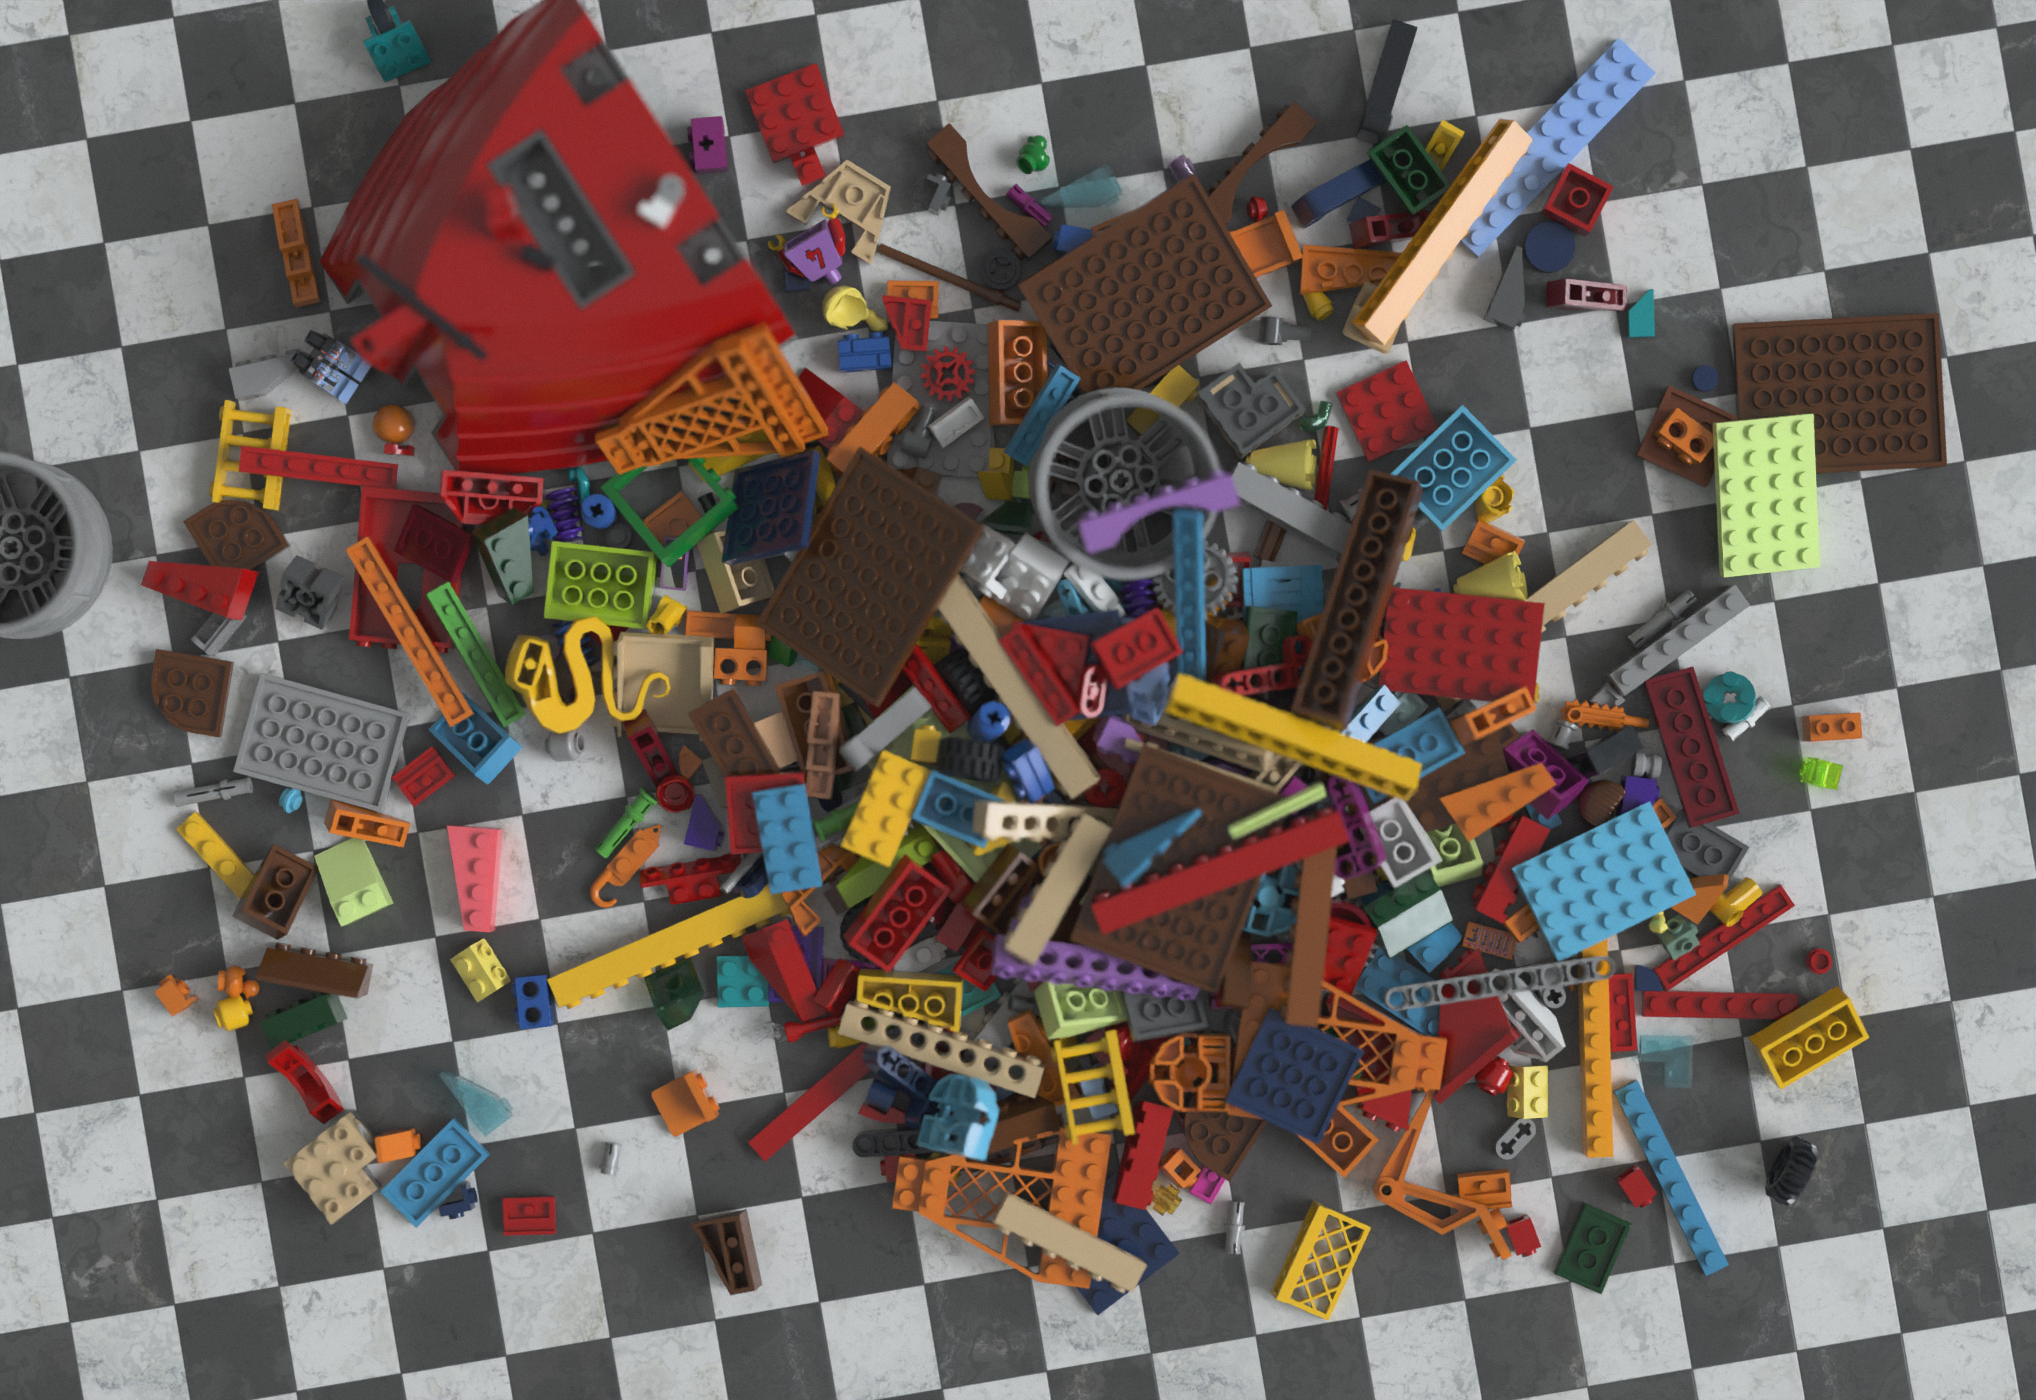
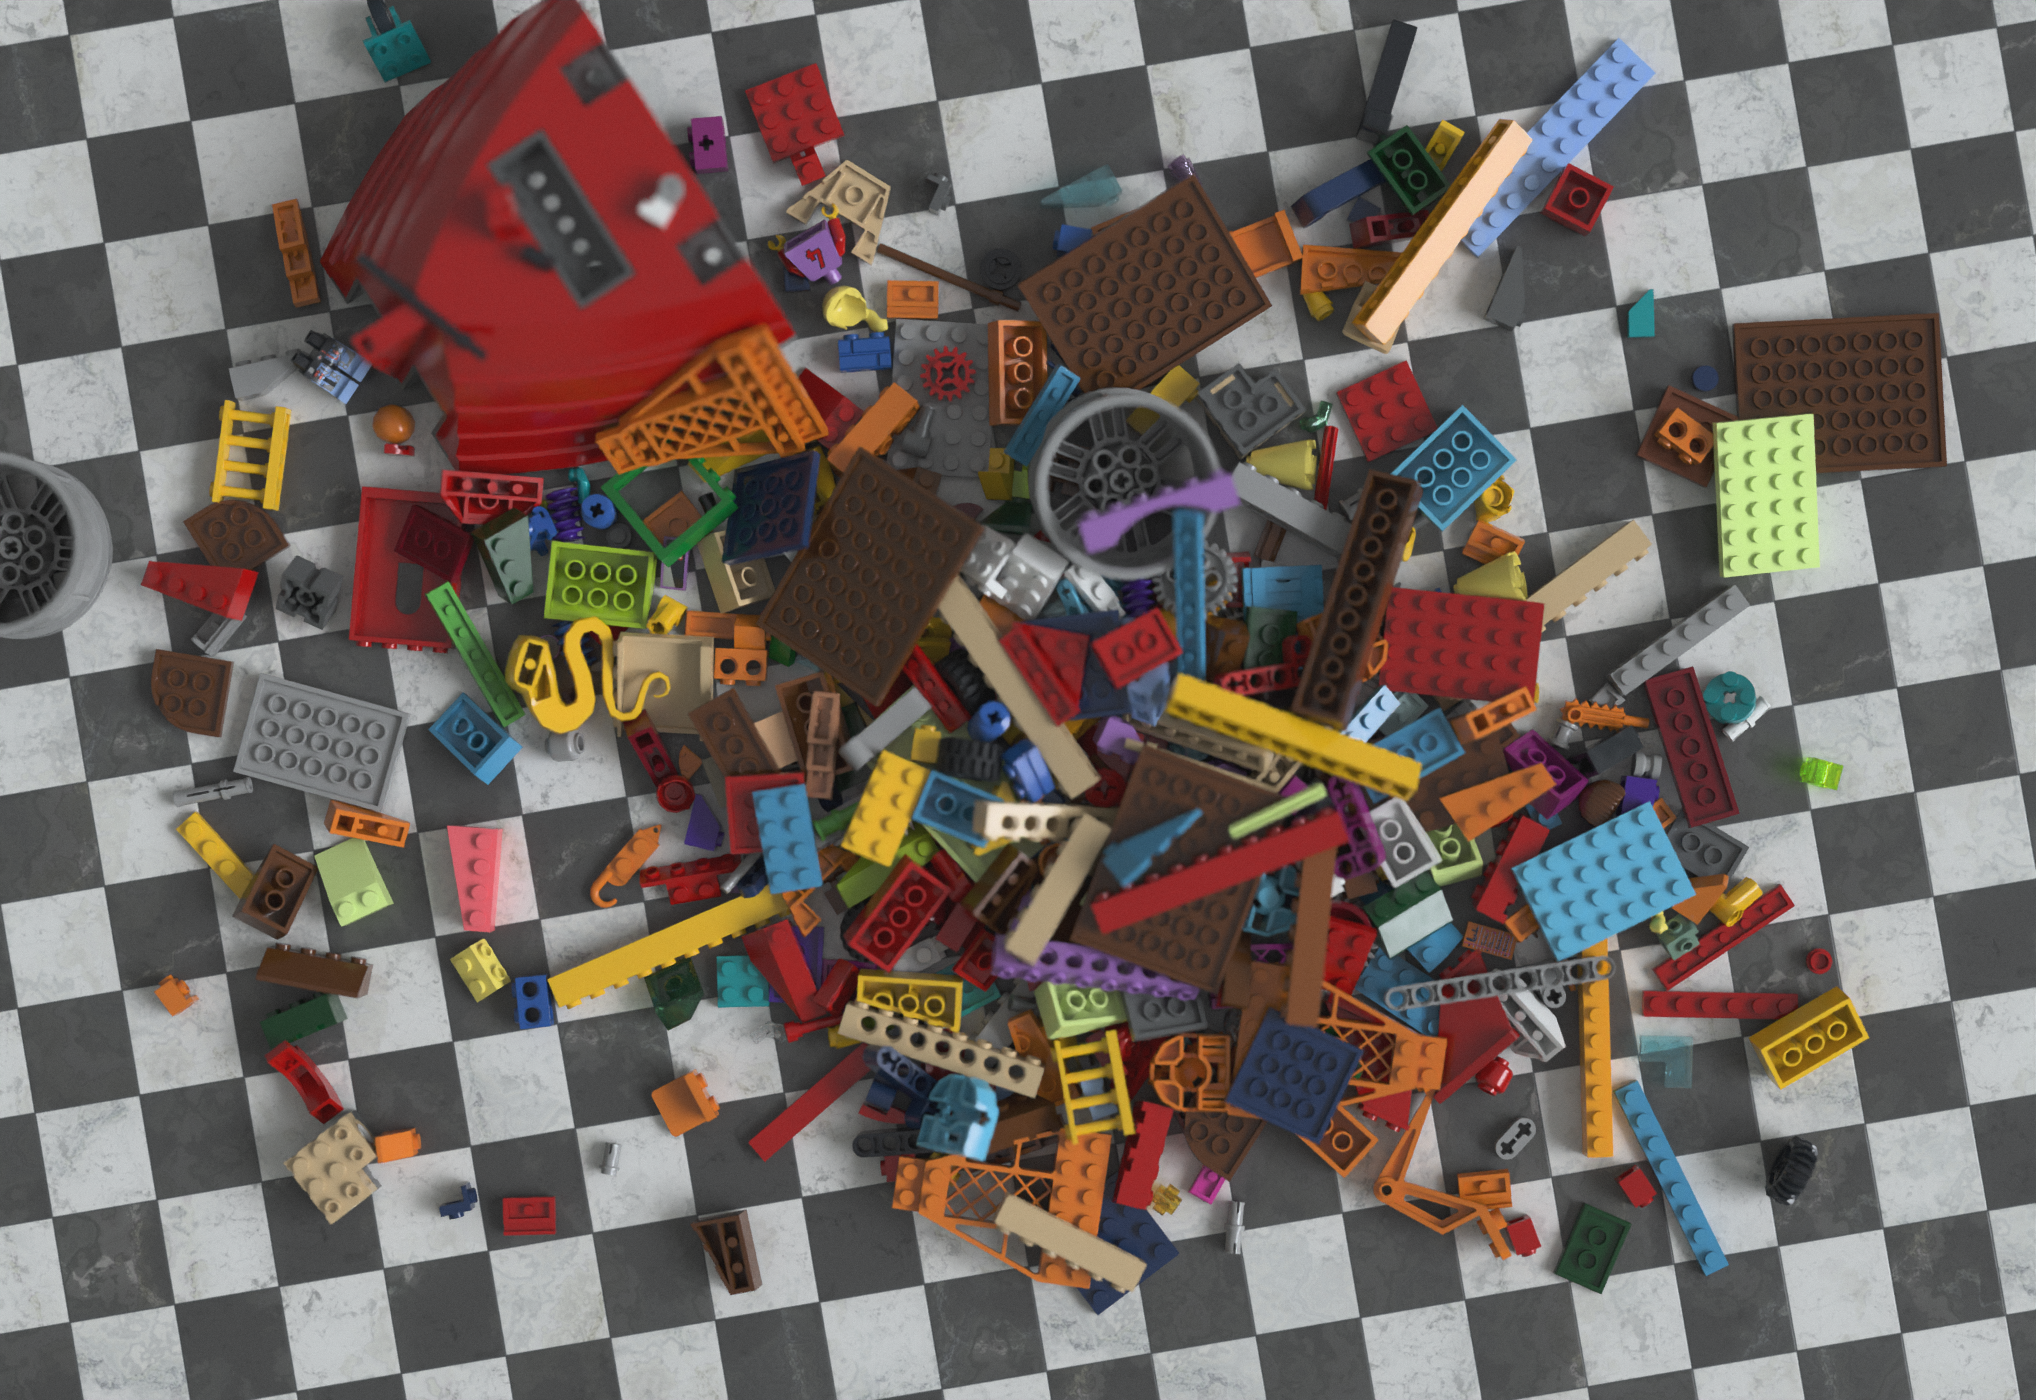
yellow head [212,995,253,1032] -> none
orange animal [217,965,260,1000] -> none
red plate [239,446,398,489] -> none
medium azure plate [279,788,302,813] -> none
orange plate [345,536,474,727] -> none
dark azure plate [380,1118,490,1228] -> none
red plate [391,746,456,807] -> none
clear light blue slope [439,1069,514,1136] -> none
bright green pin [594,787,658,859] -> none
red wing [882,295,932,352] -> none
reddish brown arch [926,123,1052,261] -> none
white plate [928,396,984,448] -> none
magenta axle [1006,184,1053,227] -> none
green animal [1016,135,1050,174] -> none
plate [1076,664,1107,717] -> none
orange brick [1158,1148,1201,1189] -> none
reddish brown arch [1208,101,1317,226] -> none
red plate [1247,196,1268,222] -> none
dark grey pin [1260,317,1311,345] -> none
yellow fence [1271,1200,1371,1321] -> none
light yellow bracket [1507,1065,1548,1119] -> none
dark blue tile [1523,221,1576,273] -> none
dark red slope [1546,278,1627,311] -> none
red plate [1609,973,1638,1052] -> none
light grey pin [1627,589,1698,650] -> none
dark blue tile [1635,964,1662,991] -> none
orange brick [1802,713,1862,742] -> none

